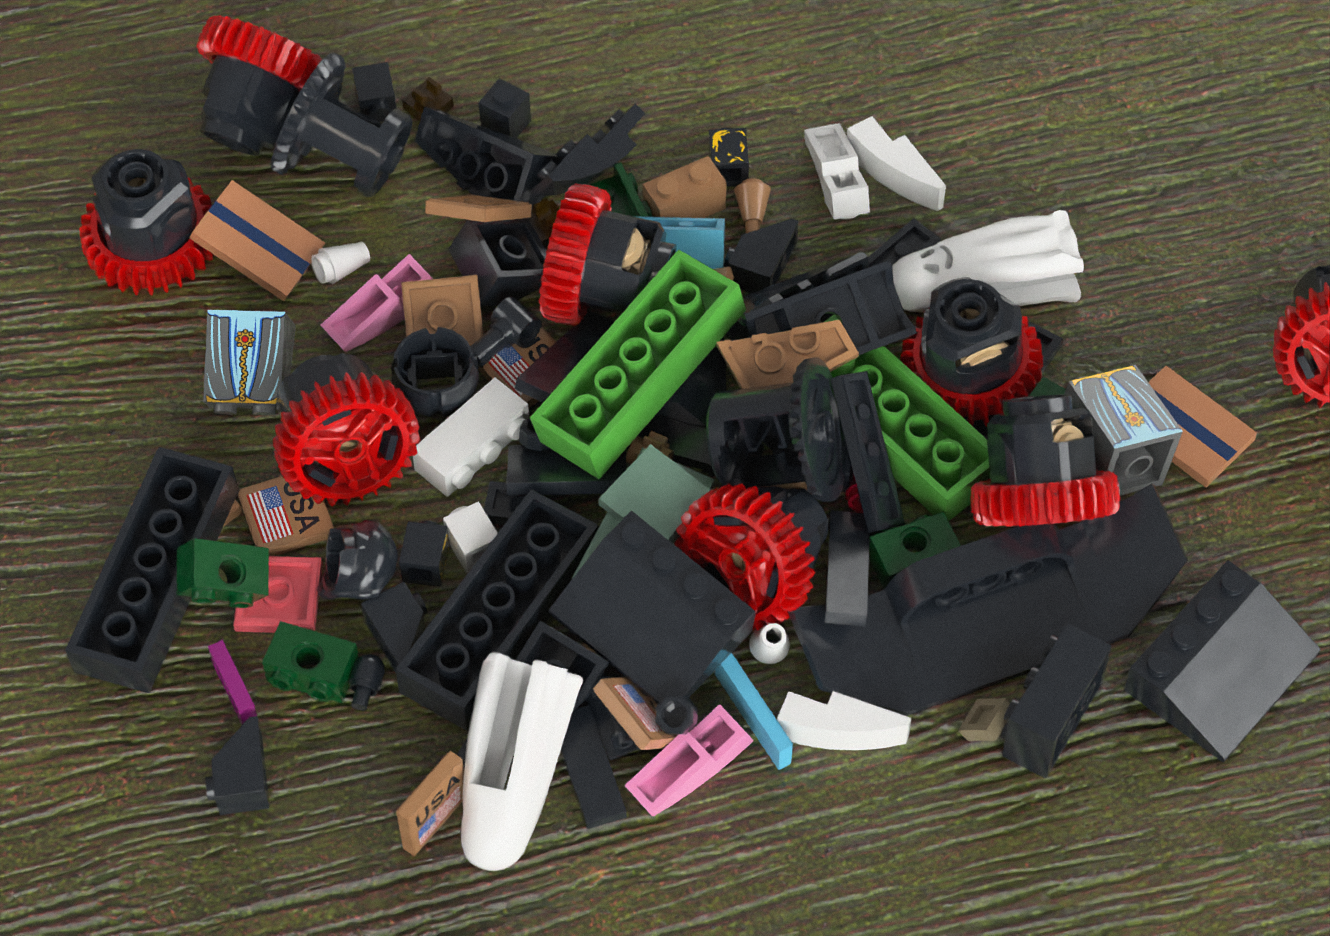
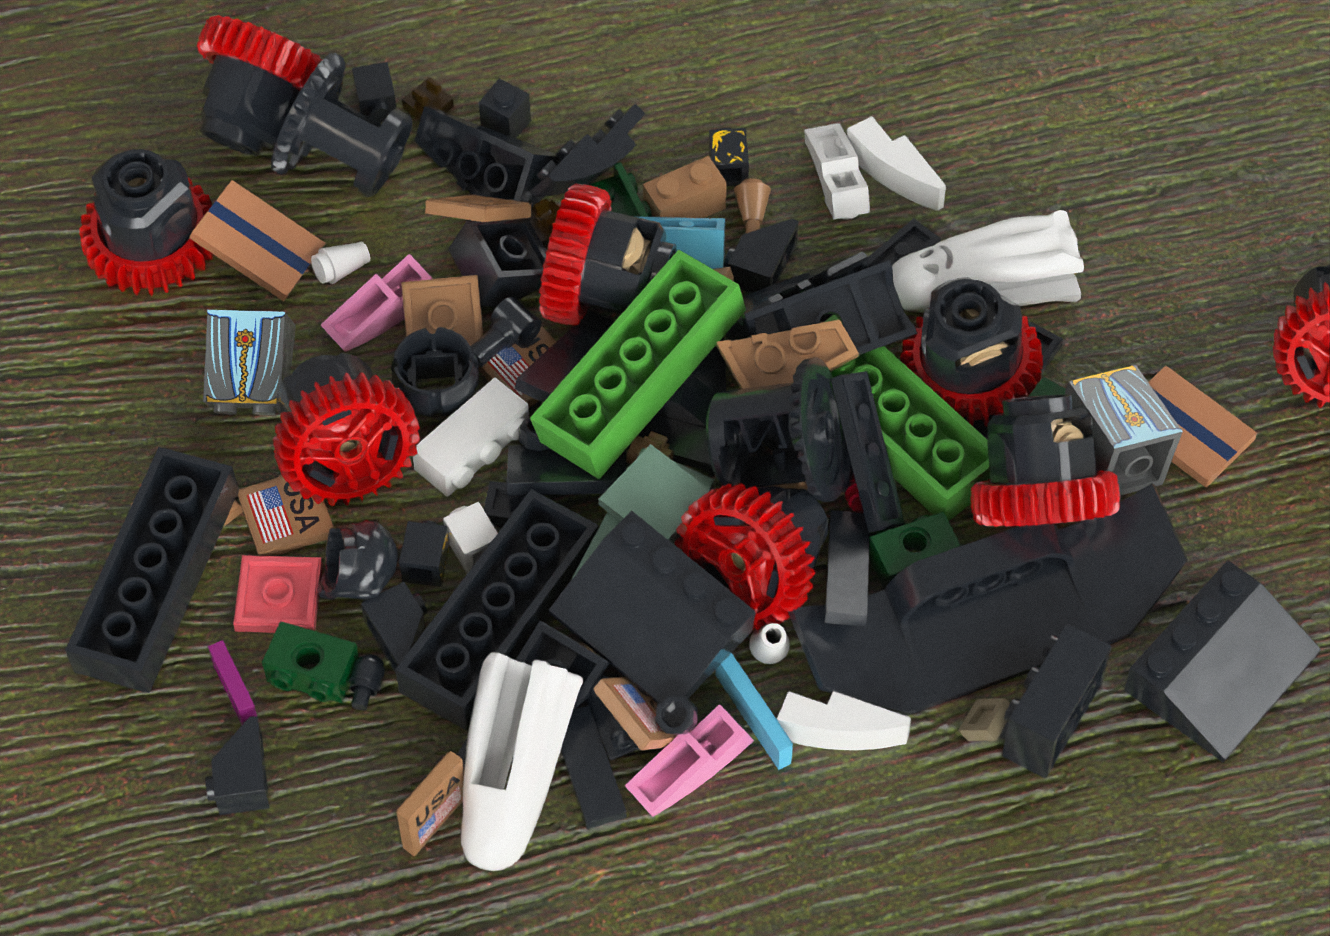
dark green brick [177,538,269,608] -> none

